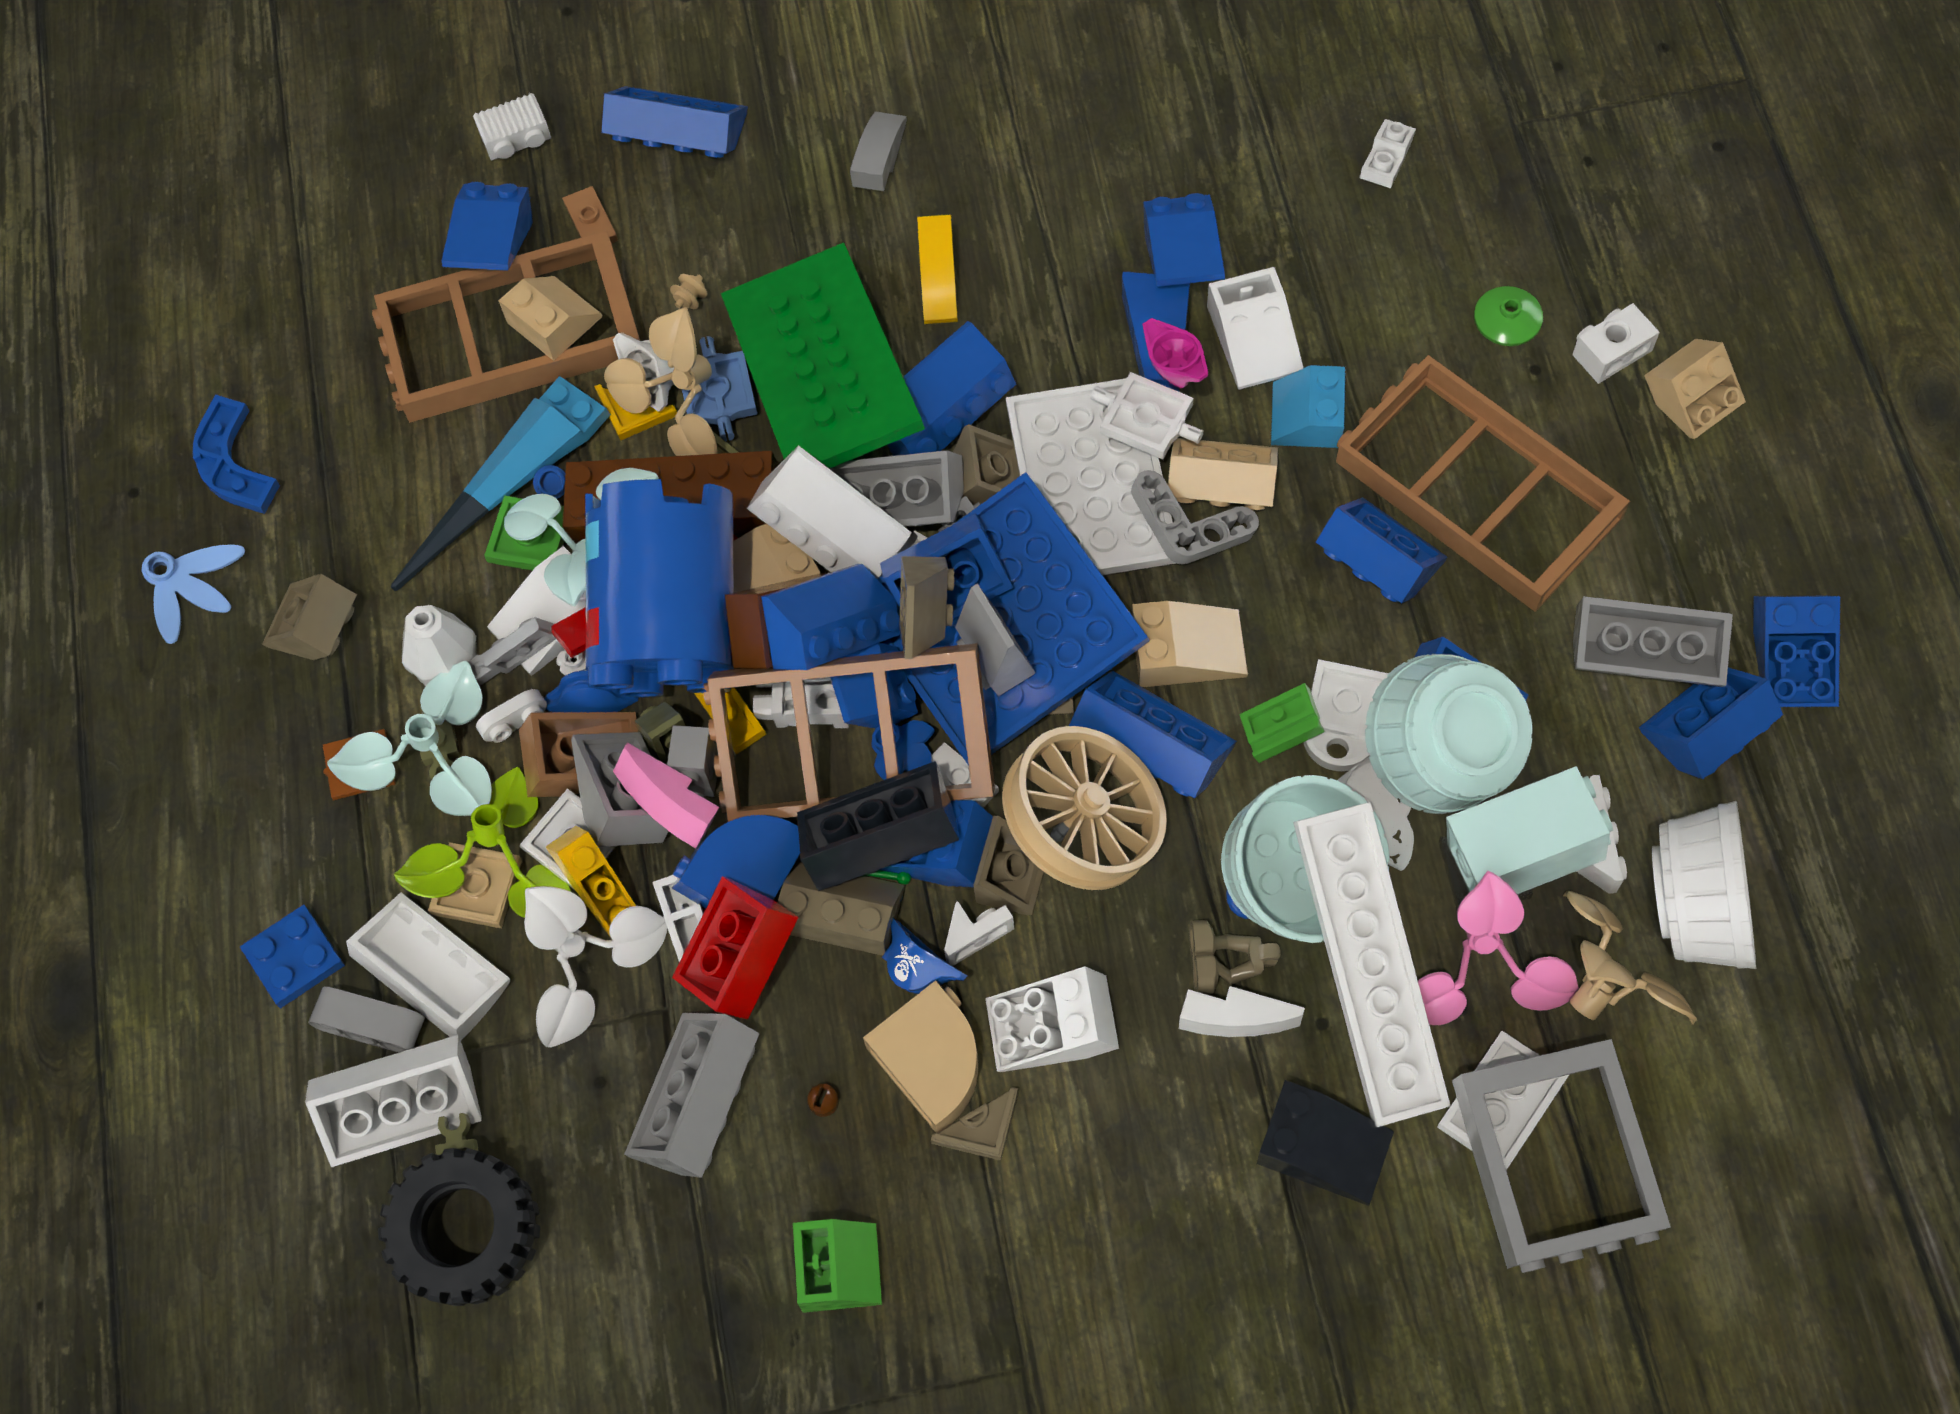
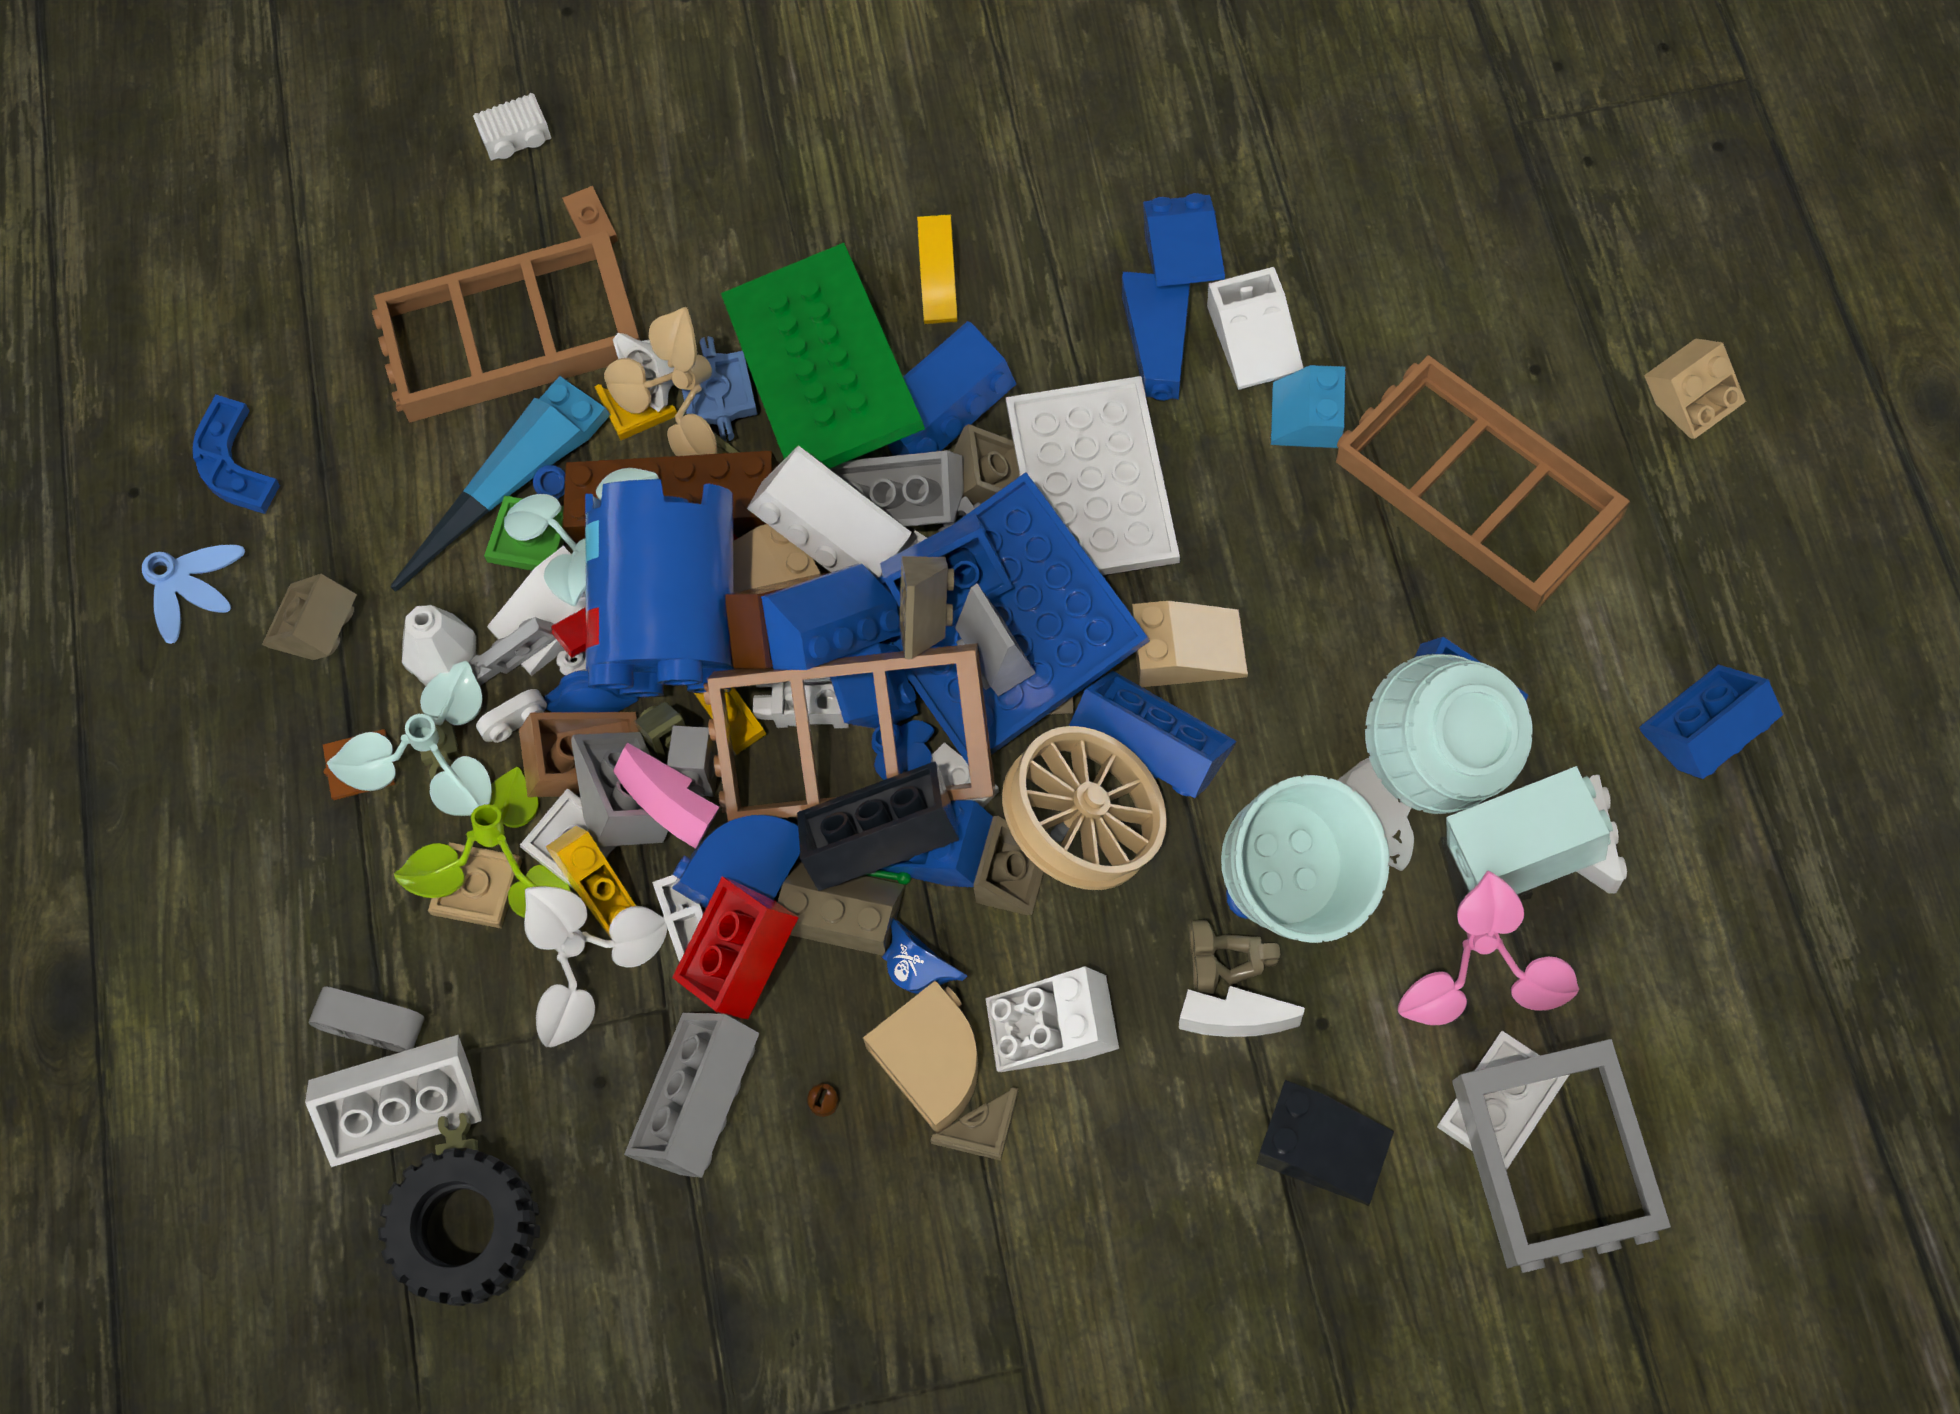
blue plate [240,905,345,1009] -> none
white slope [346,892,510,1041] -> none
blue slope [442,182,533,271] -> none
tan slope [498,276,602,361] -> none
slope [601,86,748,158] -> none
tan wheel [670,274,707,309] -> none
bright green slope [793,1219,882,1313] -> none
light grey slope [850,112,907,191] -> none
white slope [944,901,1014,966] -> none
white plate [1090,372,1204,459] -> none
light grey beam [1131,470,1259,564] -> none
dark pink hat [1142,318,1208,388] -> none
tan slope [1168,438,1278,510] -> none
bright green plate [1240,683,1325,763] -> none
white plate [1293,802,1451,1127] -> none
white plate [1304,659,1389,771] -> none
blue slope [1316,497,1448,604] -> none
white slope [1360,119,1416,188] -> none
bright green dish [1474,286,1543,346] -> none
tan plant [1563,890,1697,1025] -> none
white brick [1572,303,1660,384] -> none
light grey slope [1573,596,1733,687] -> none
white piece [1652,801,1756,969] -> none
blue slope [1753,595,1840,707] -> none

